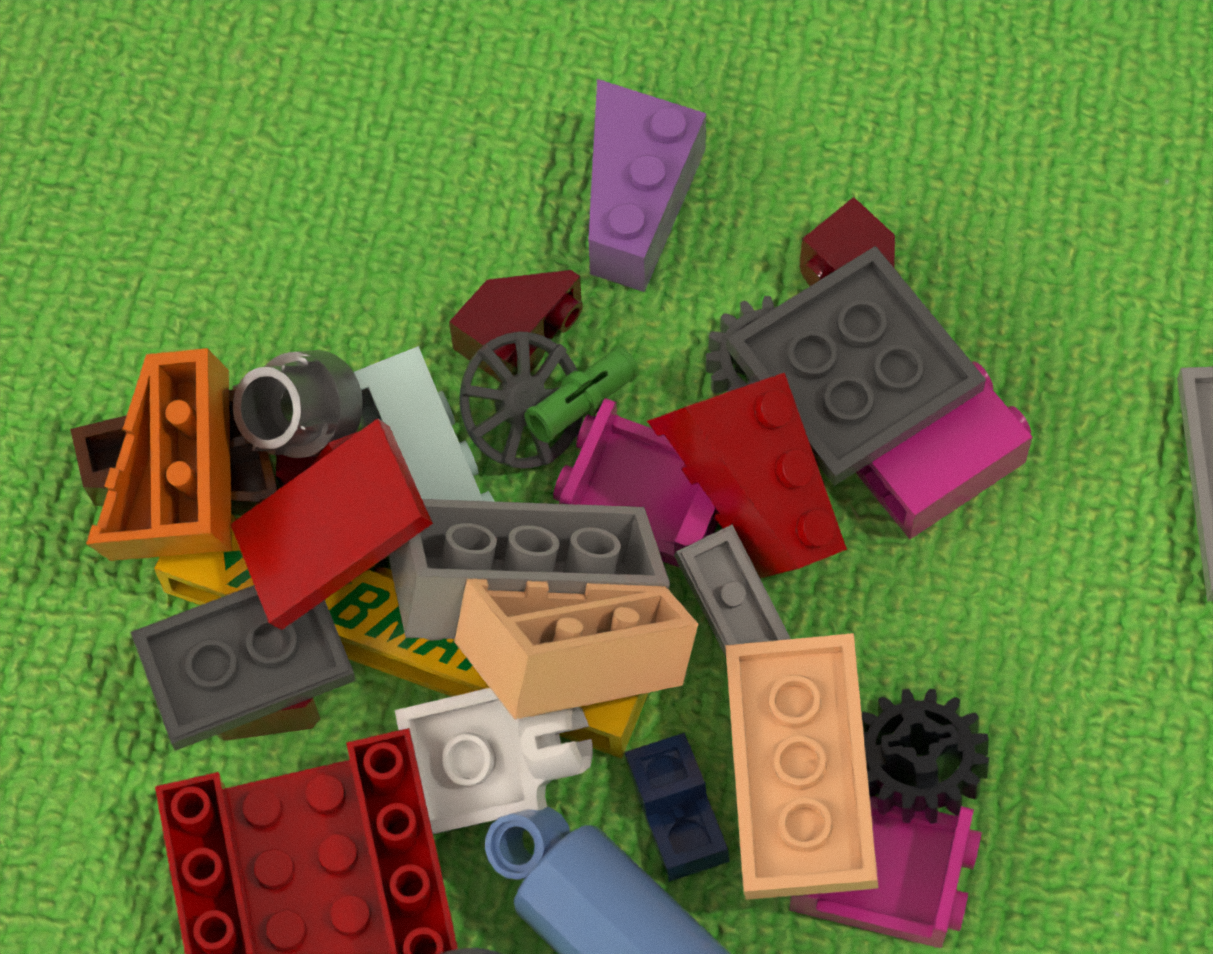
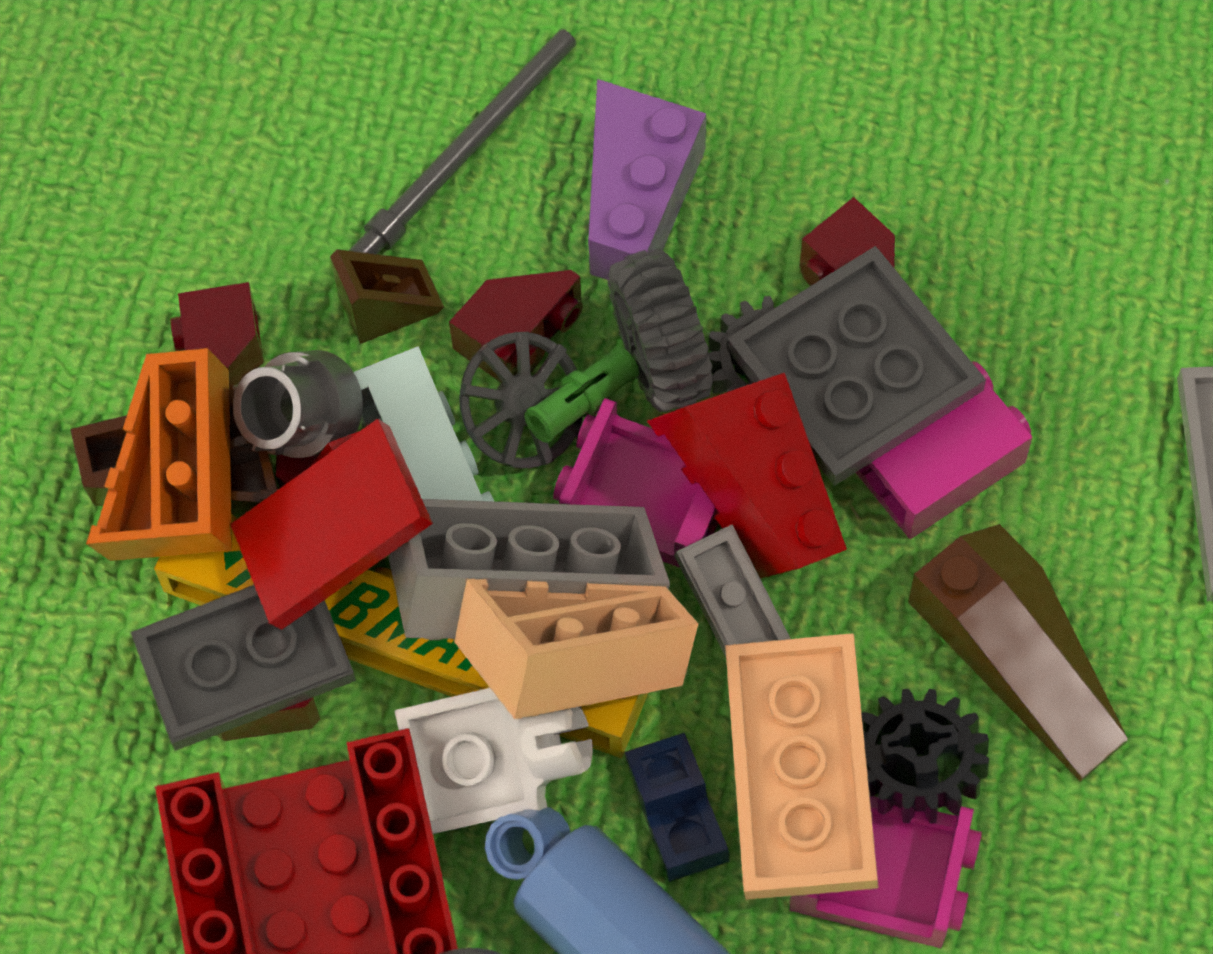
none -> dark red slope [170,282,264,390]
none -> slope [330,249,444,344]
none -> dark grey bar [349,29,576,254]
none -> dark grey gear [608,248,713,412]
none -> reddish brown wedge [908,524,1128,782]

